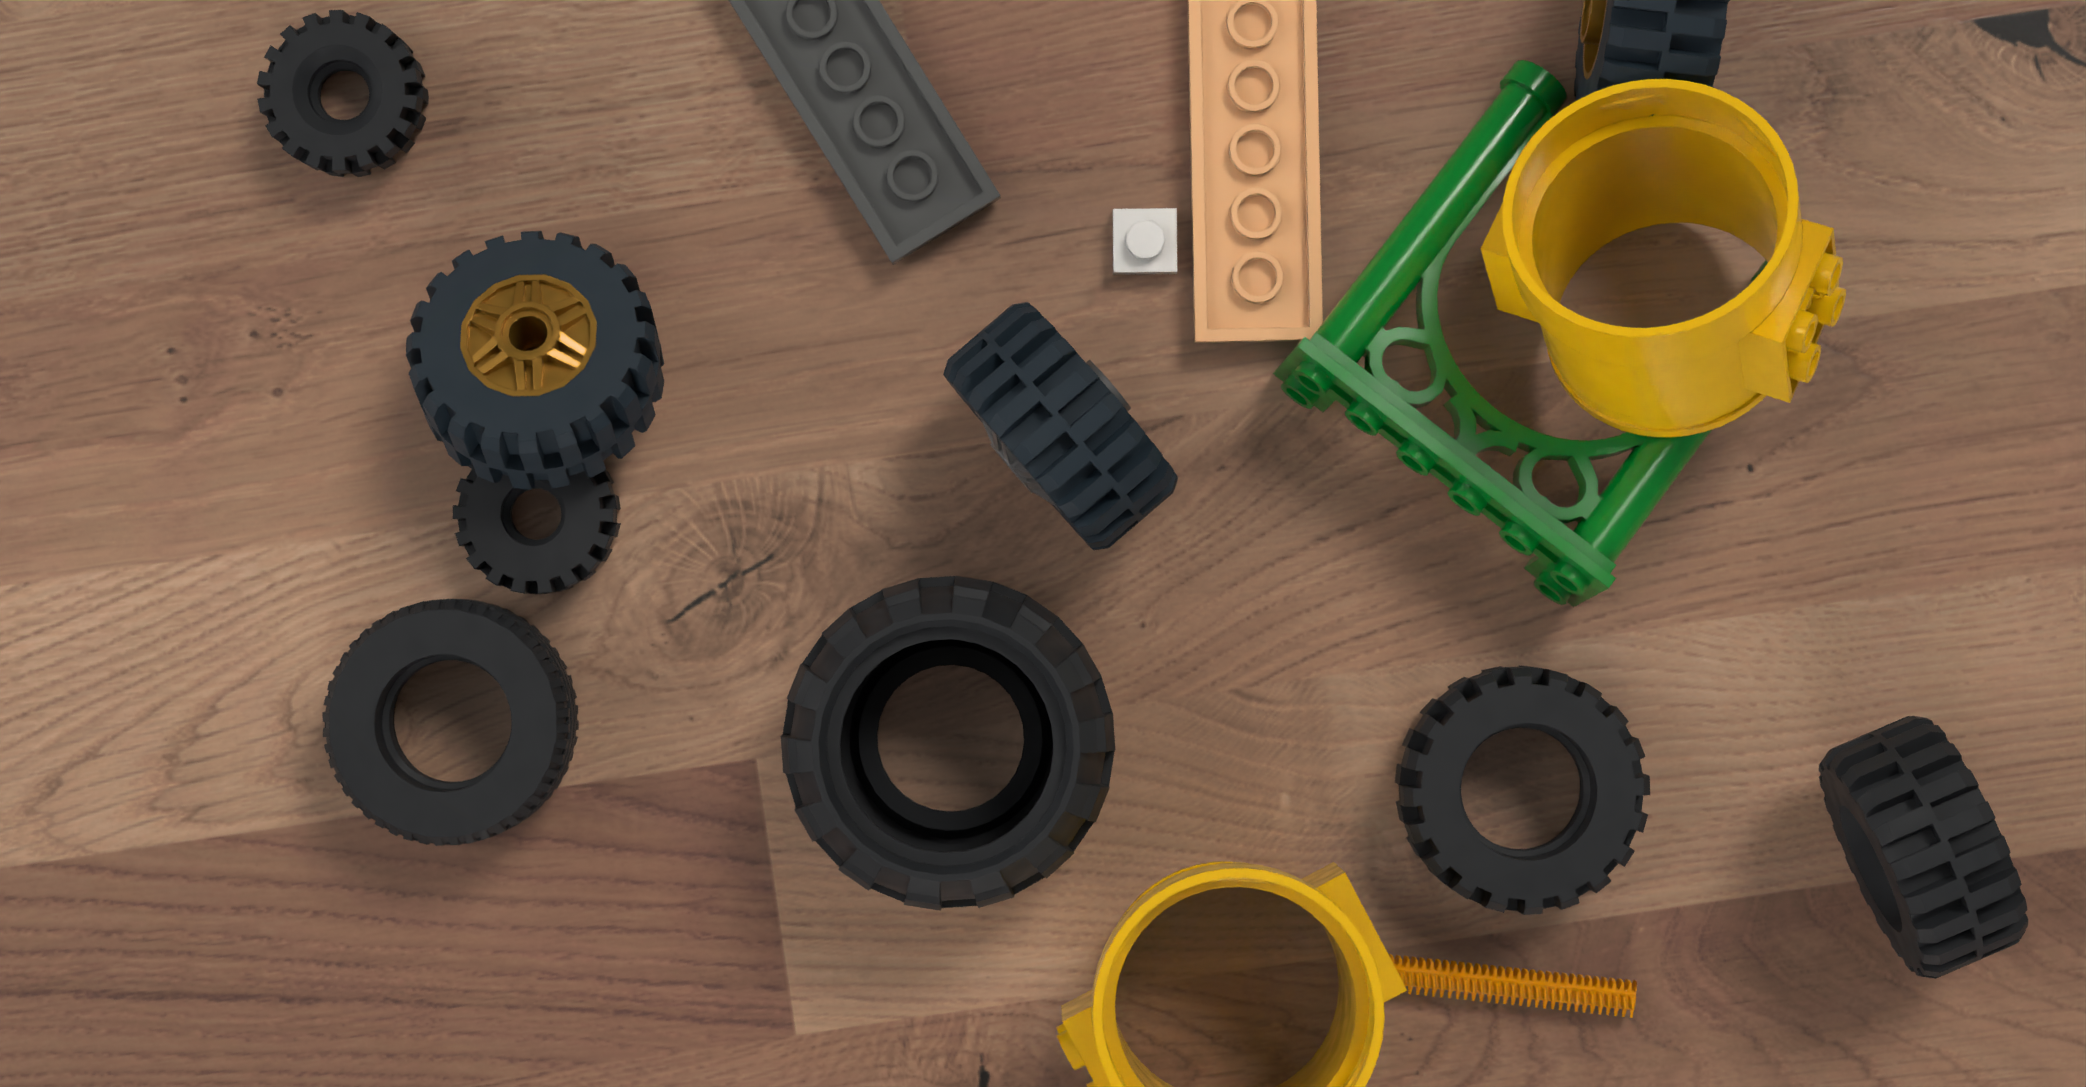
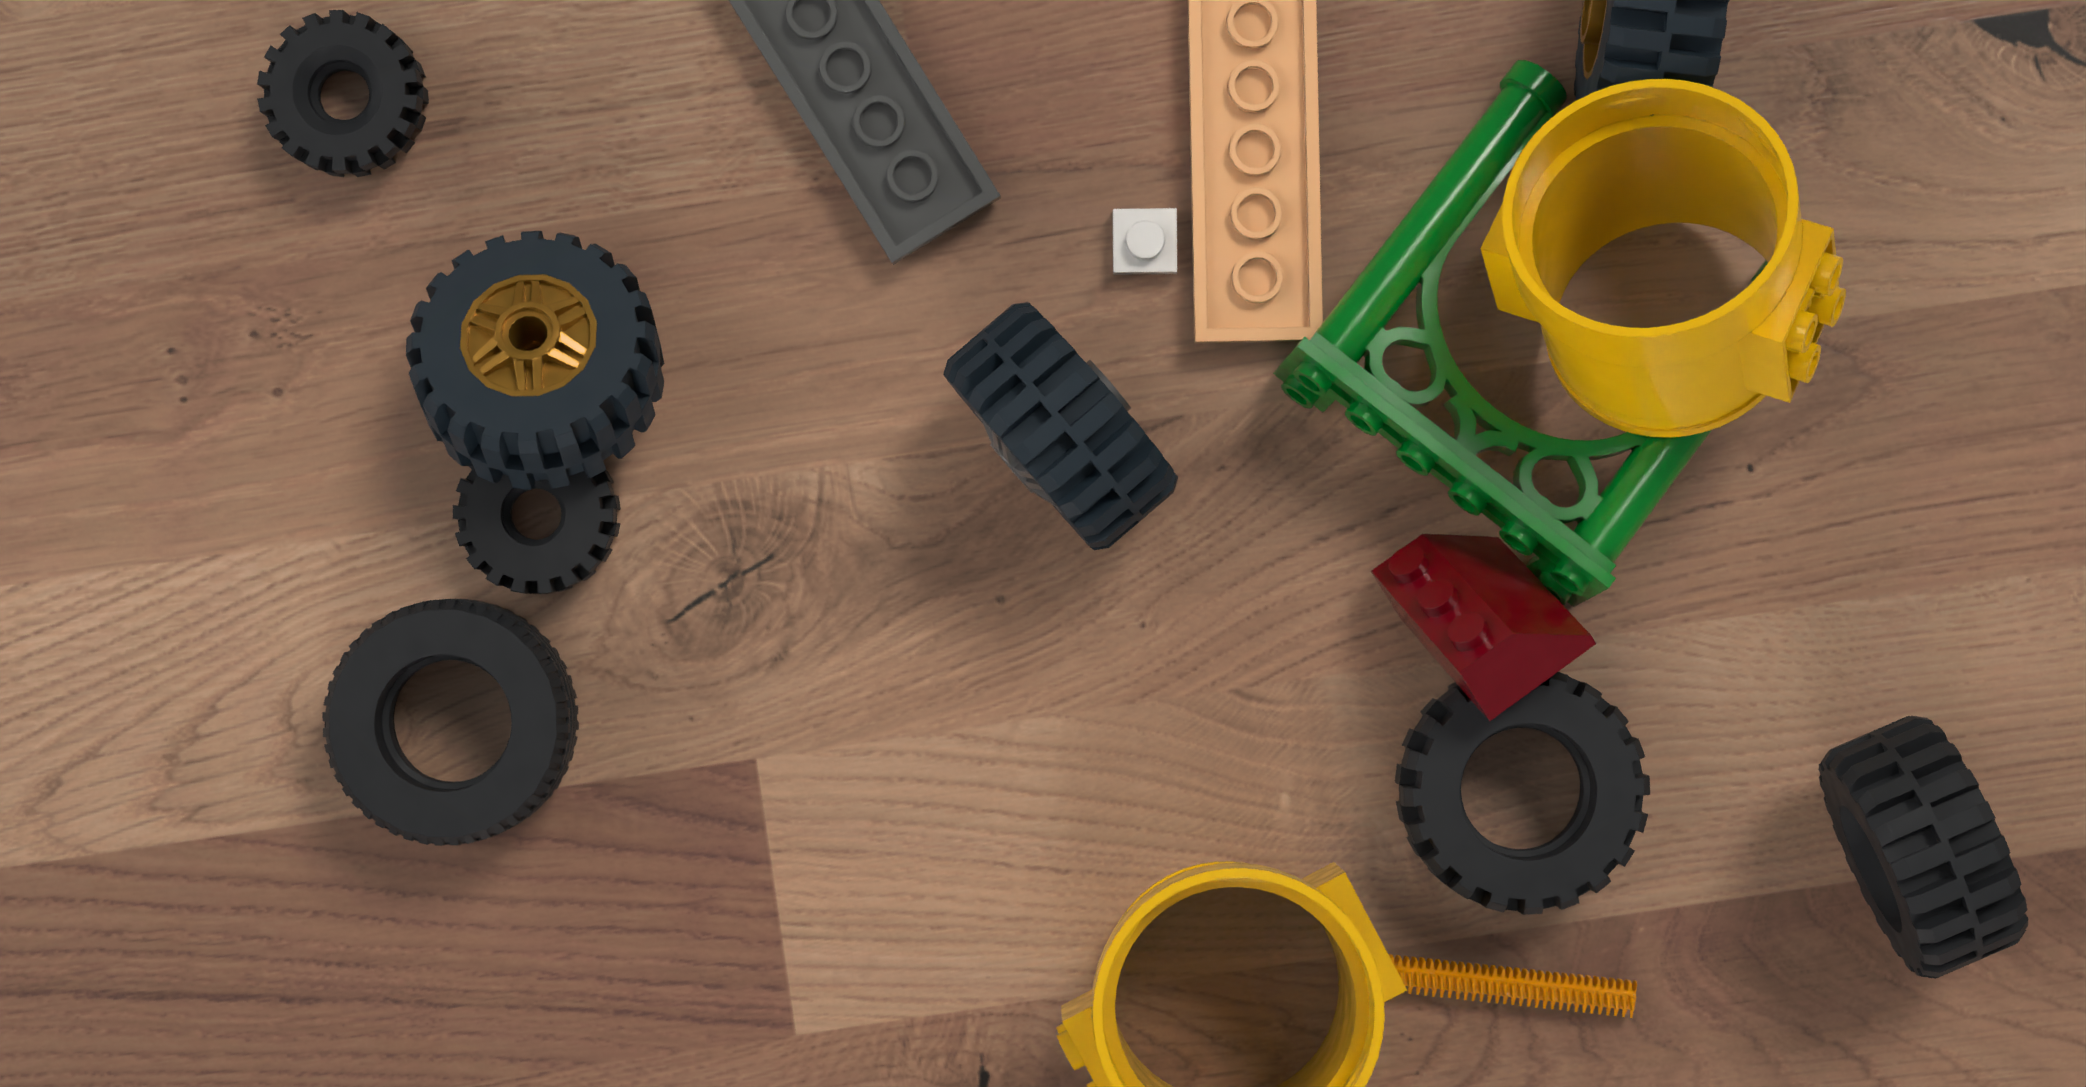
black tyre [781,576,1116,911] -> none
none -> dark red slope [1371,534,1596,721]

